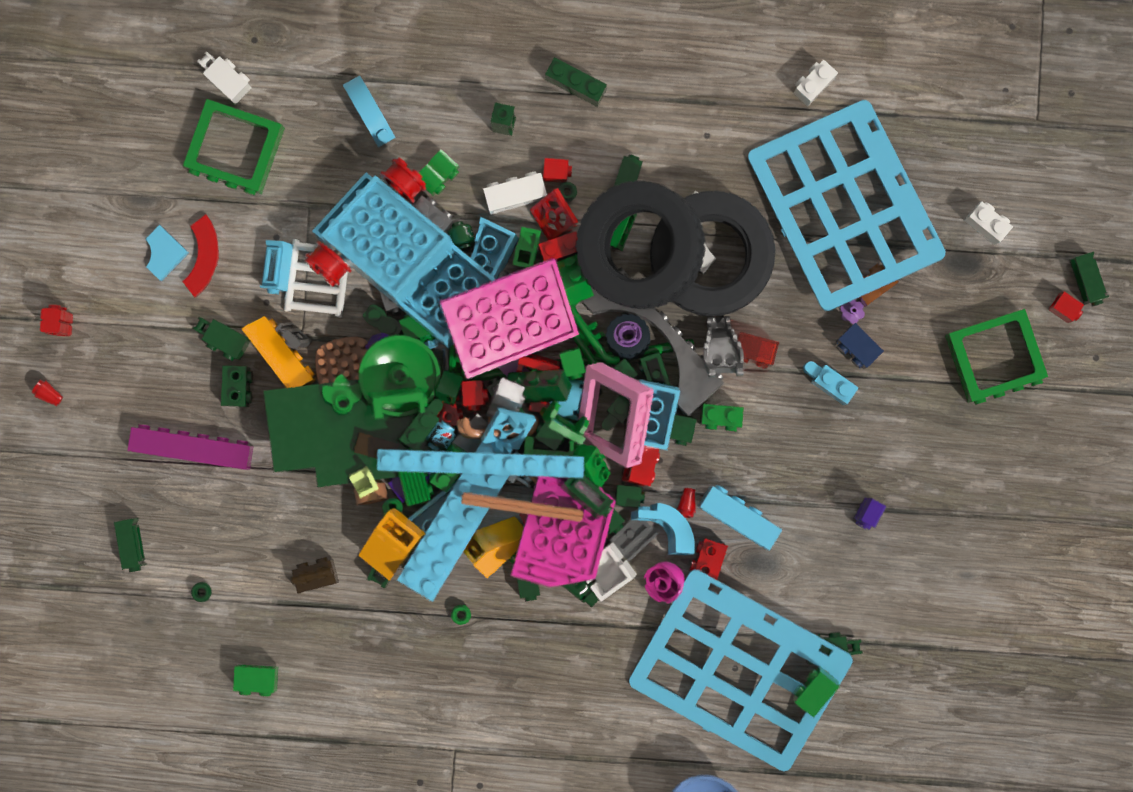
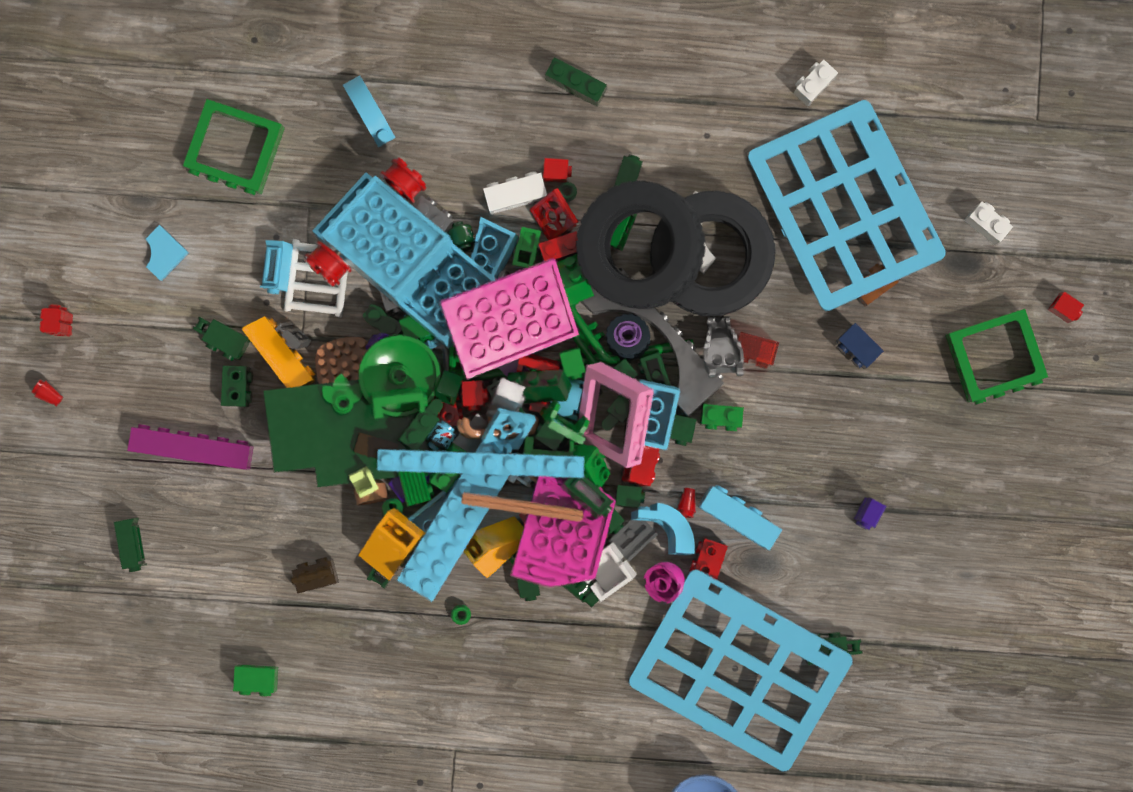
red tile [182,214,219,298] -> none
dark green plate [191,582,212,602] -> none
white brick [197,51,251,105] -> none
green brick [419,150,459,196] -> none
dark green window [491,102,516,136] -> none
green brick [794,666,840,718] -> none
medium azure brick [803,361,858,405] -> none
medium lavender plant [840,300,865,324] -> none
dark green window [1069,252,1109,307] -> none

